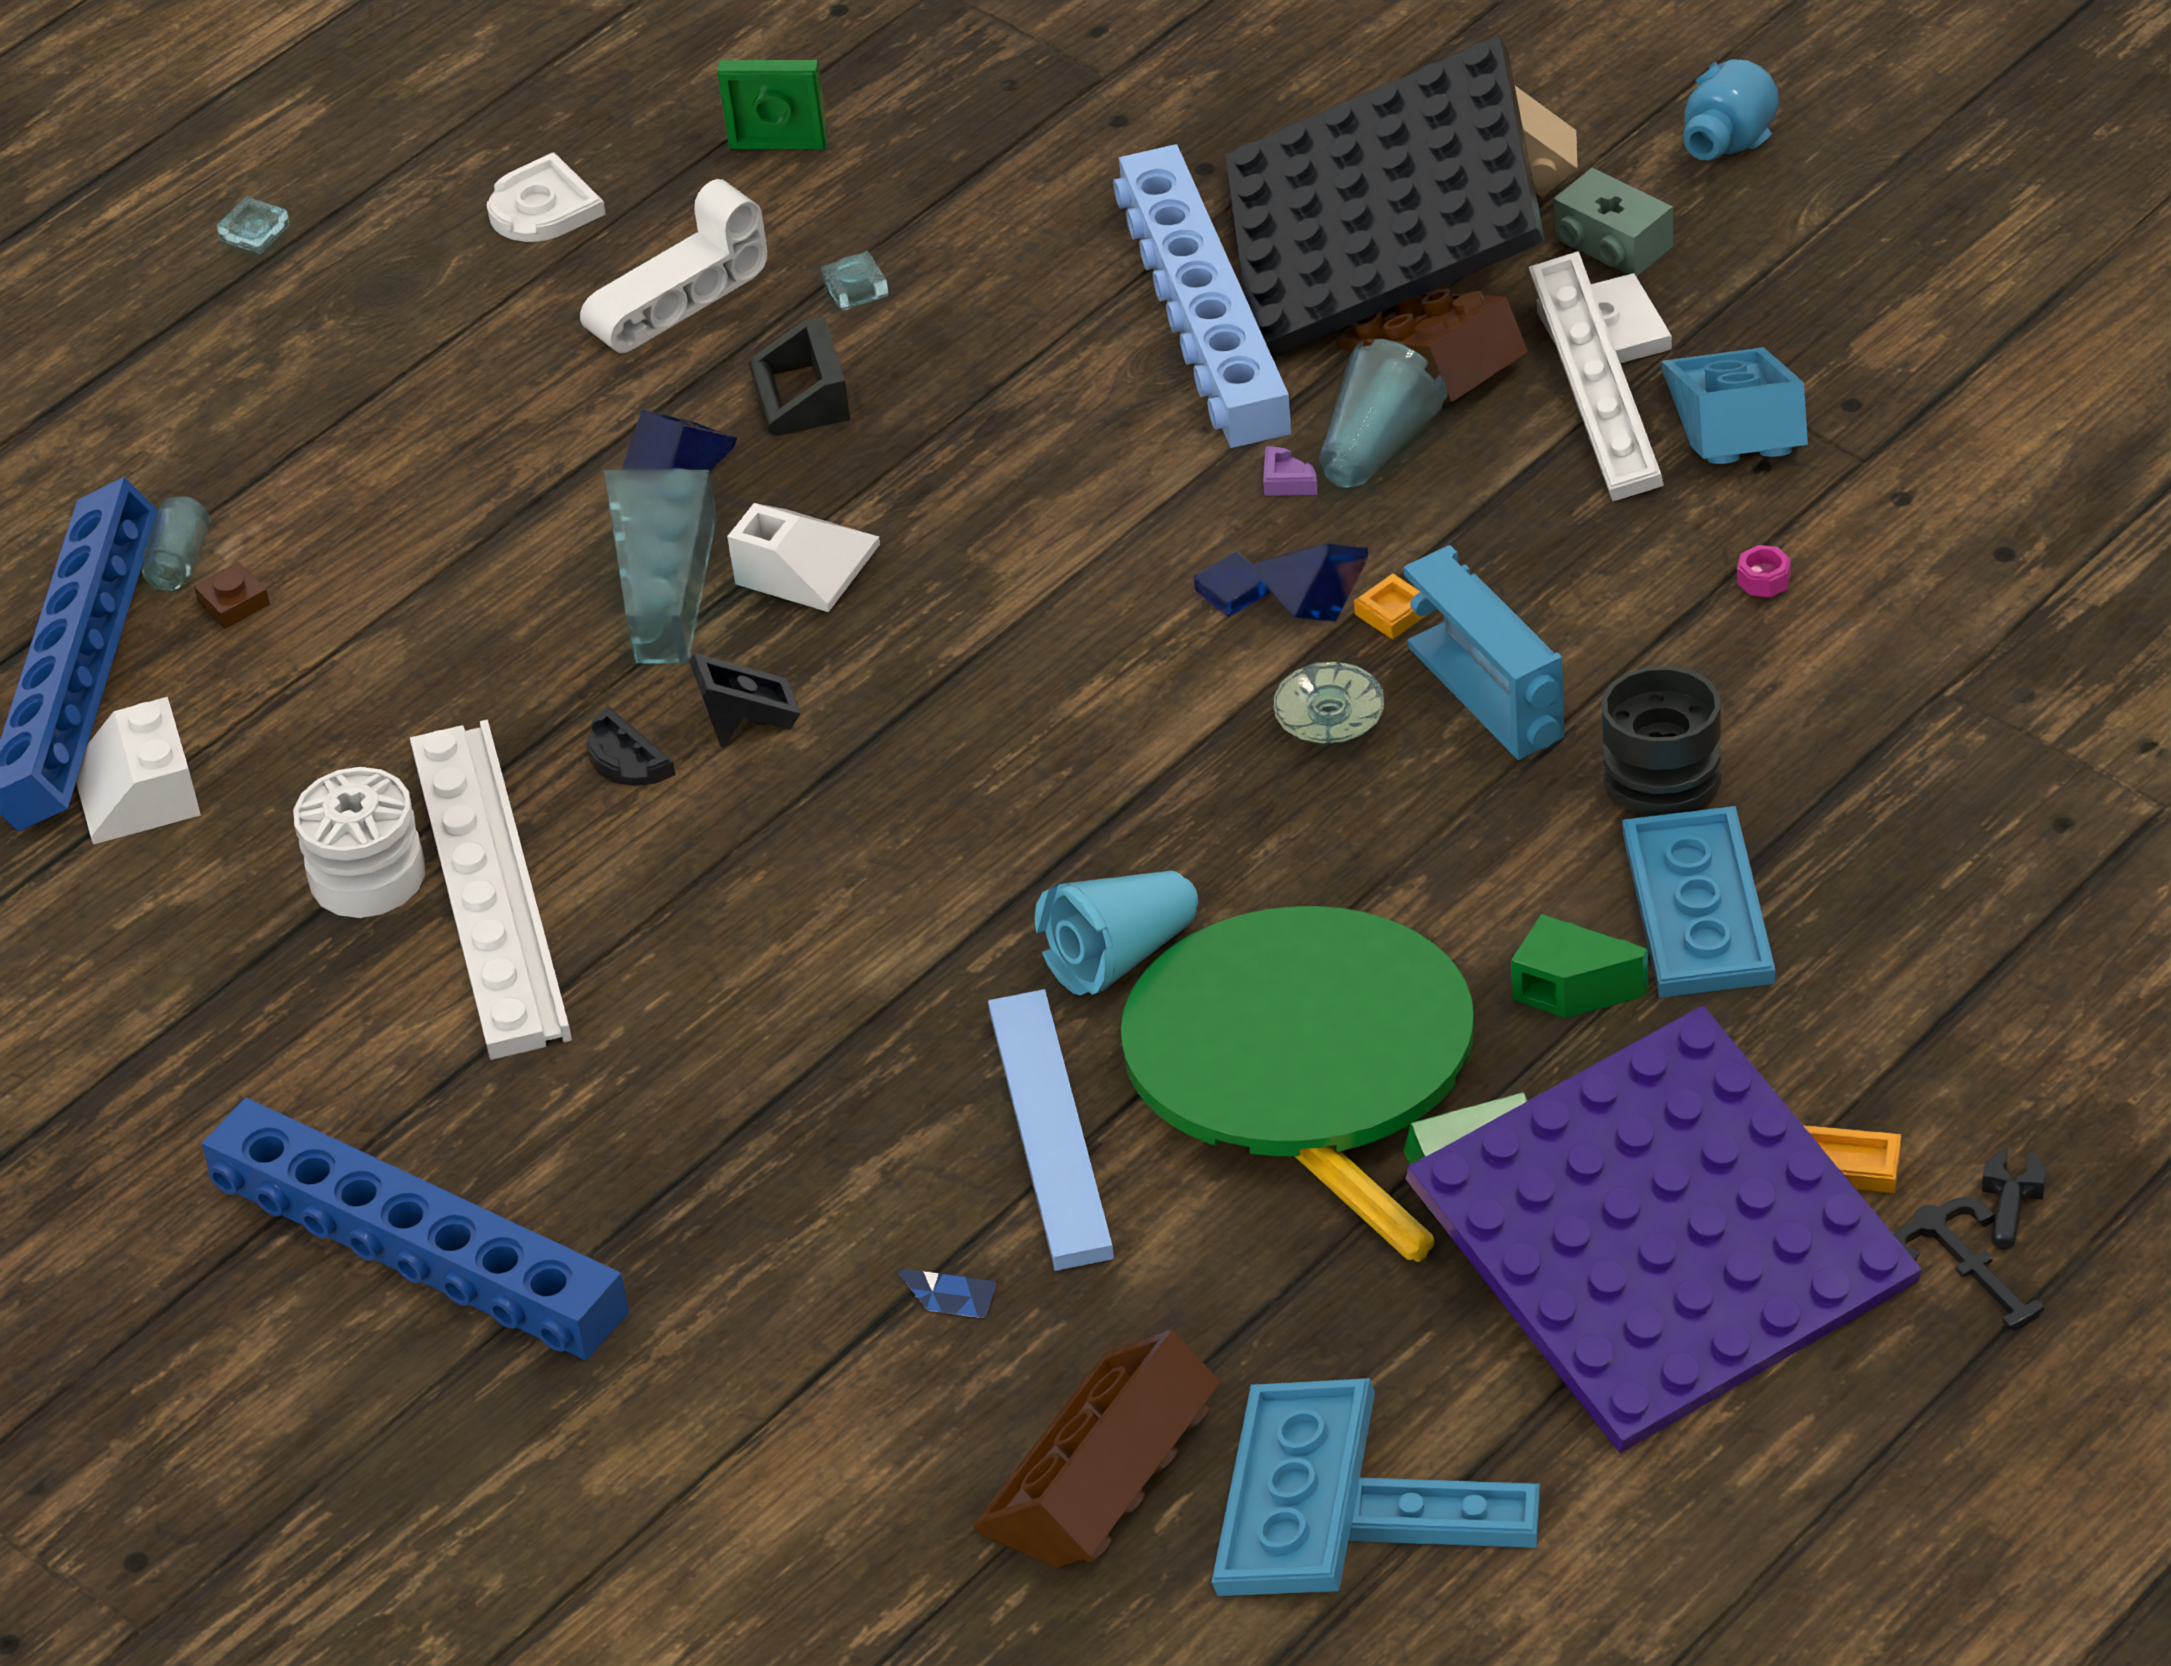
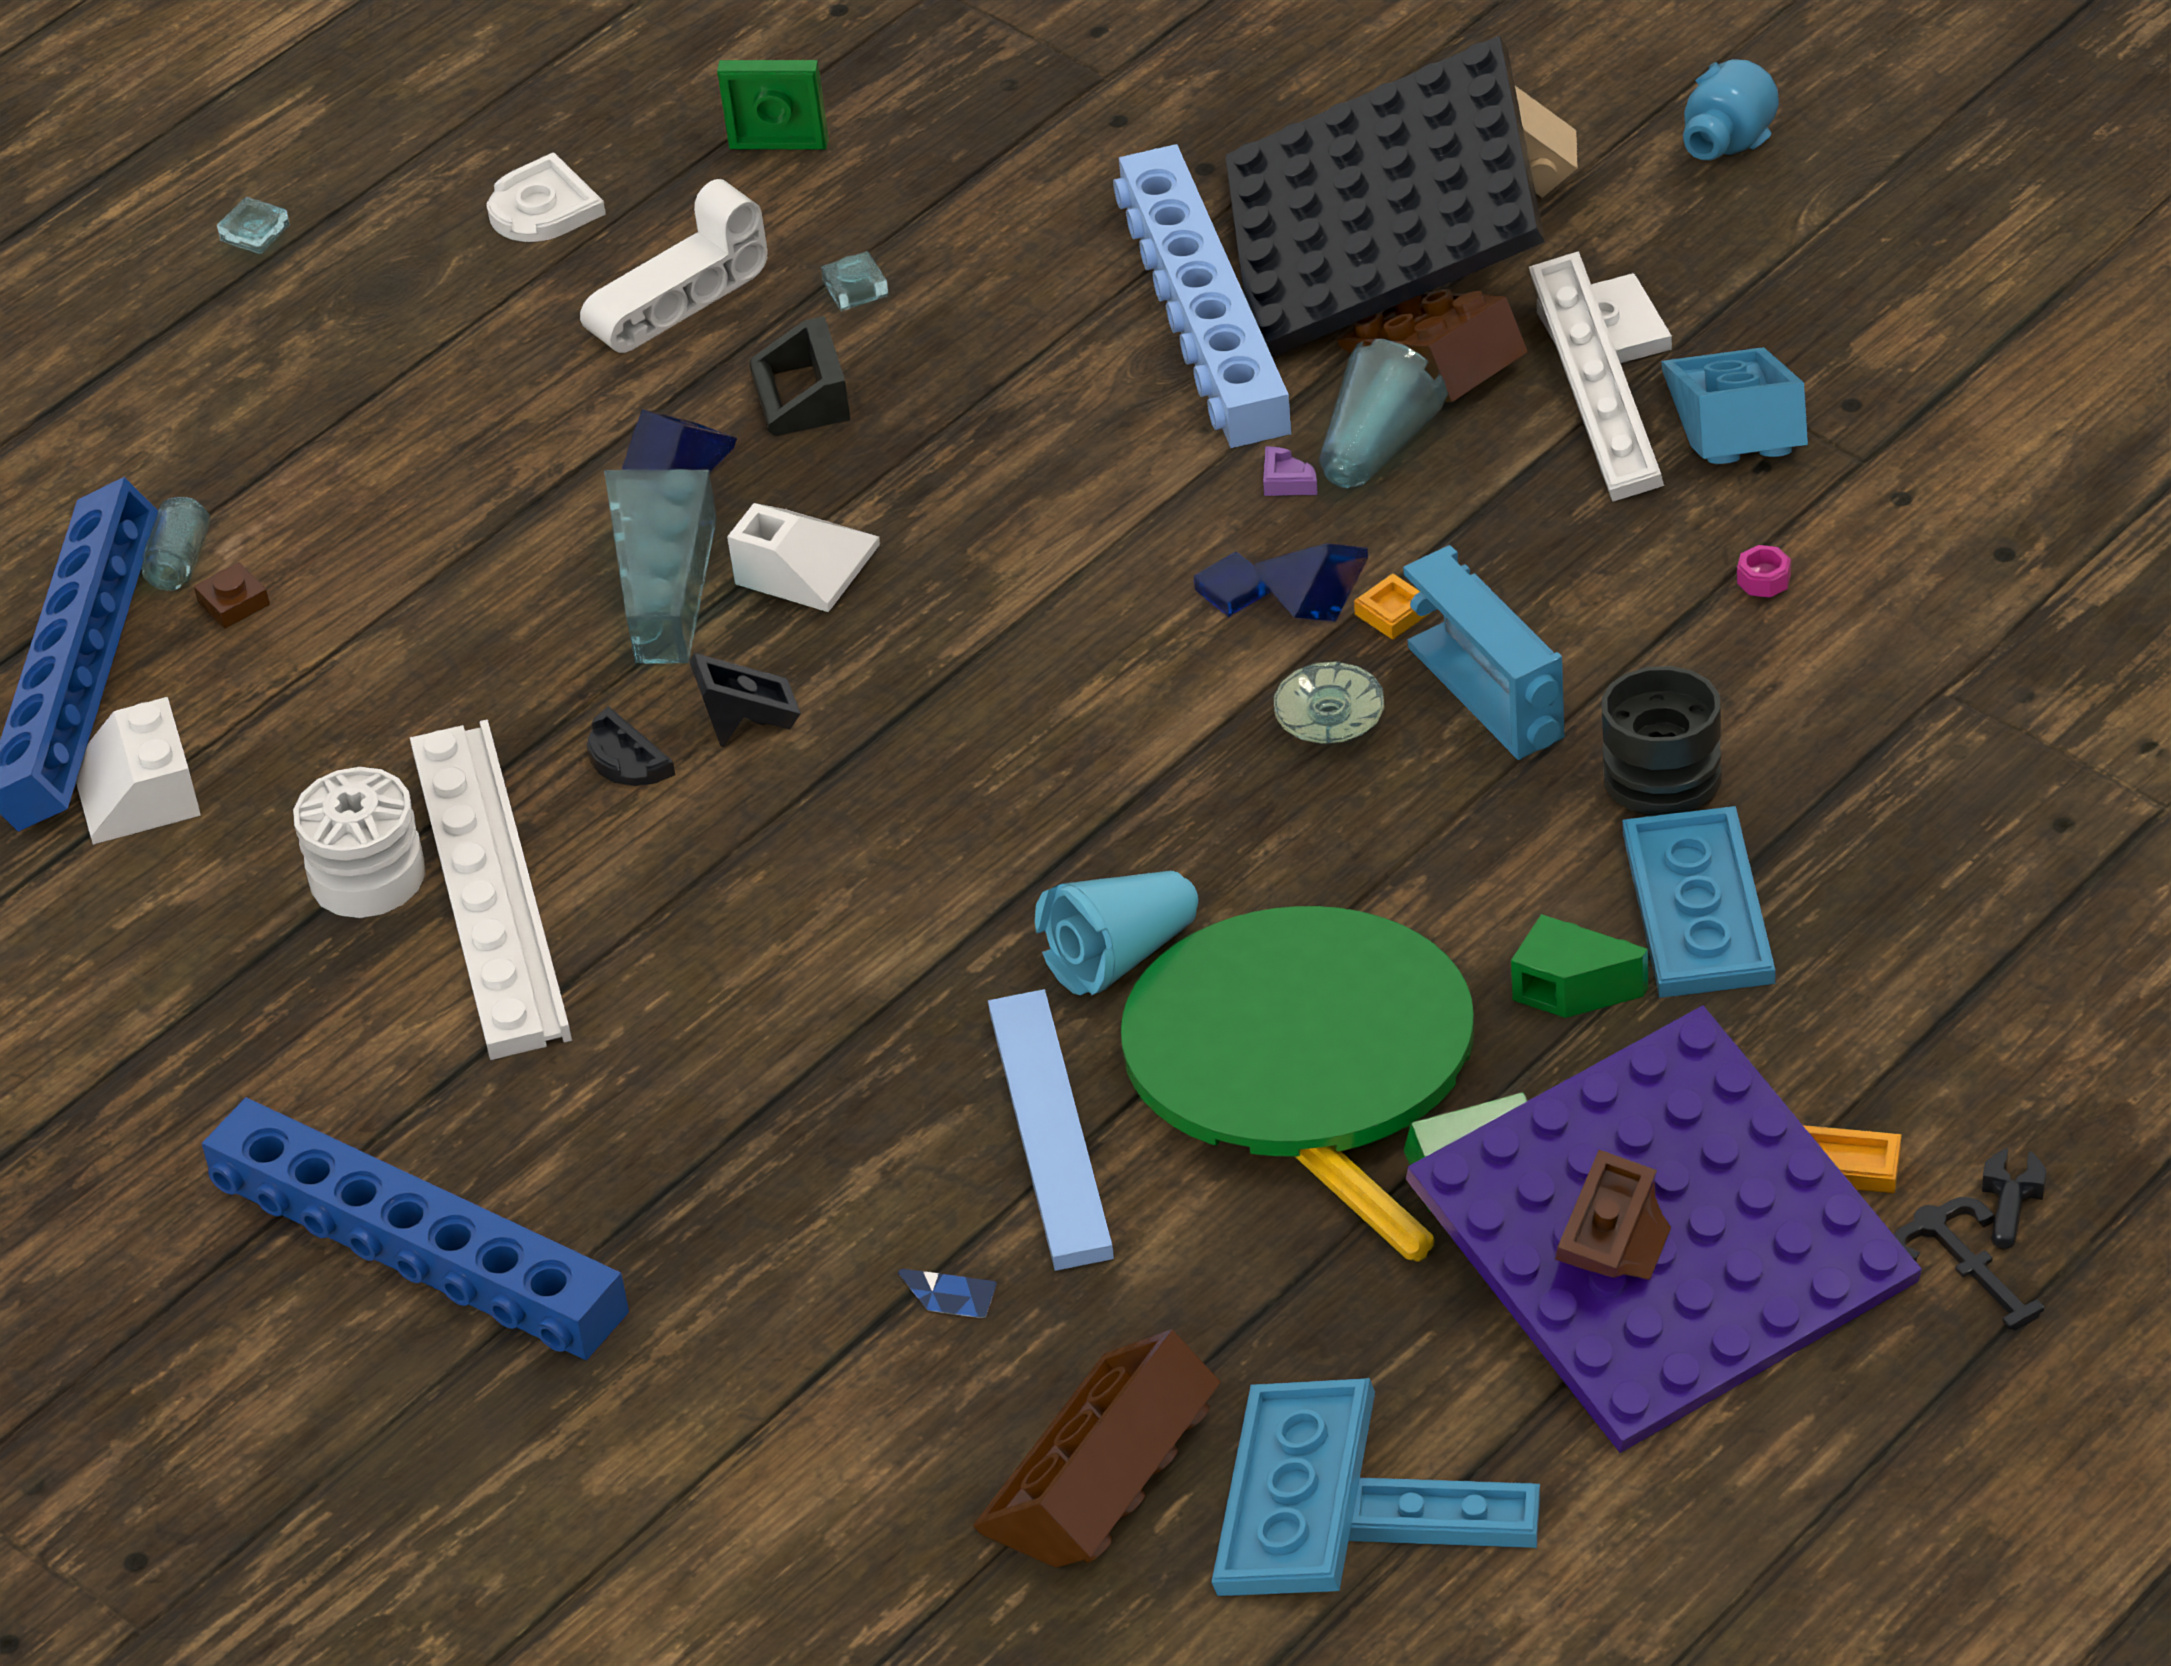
sand green brick [1553,168,1673,277] -> none
none -> reddish brown slope [1555,1149,1671,1280]

